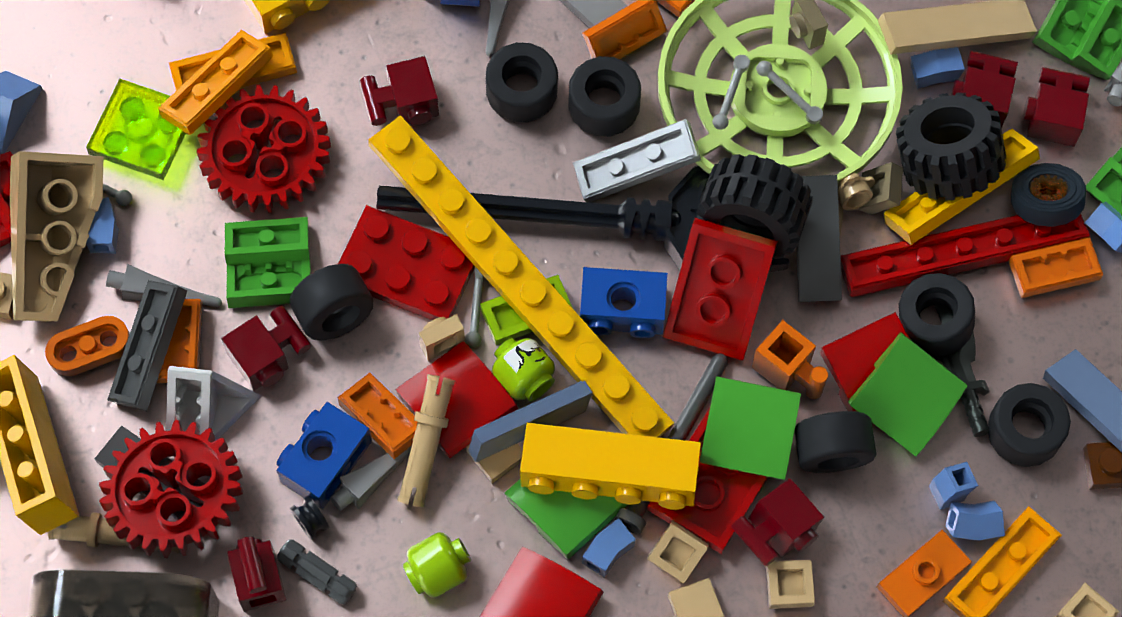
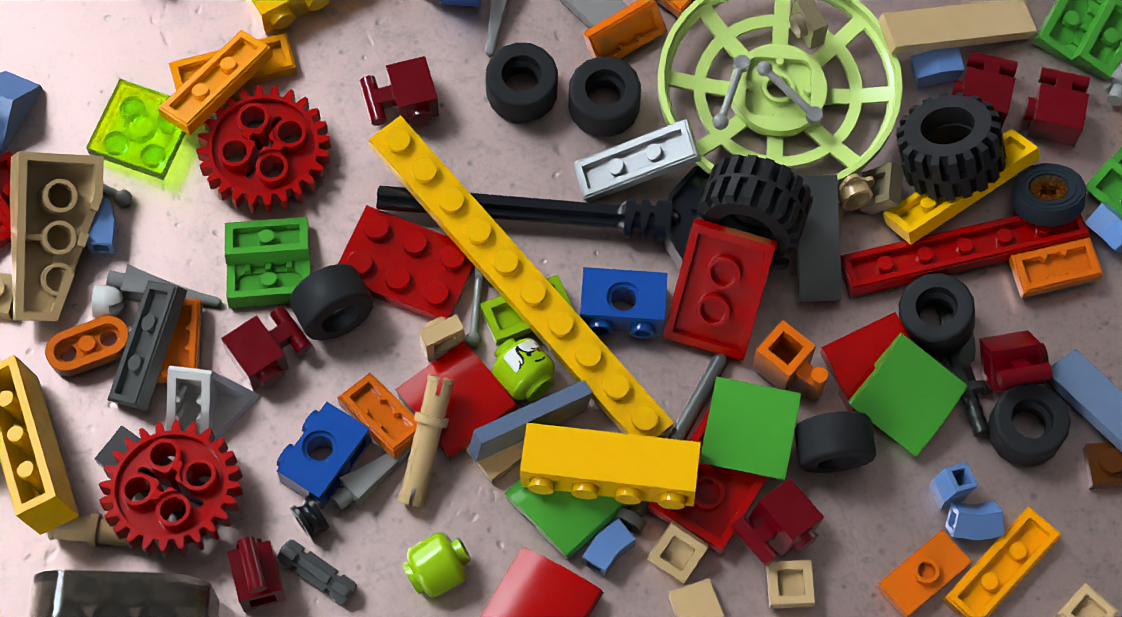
none -> white hinge [92,285,124,319]
none -> dark red brick [979,330,1052,392]

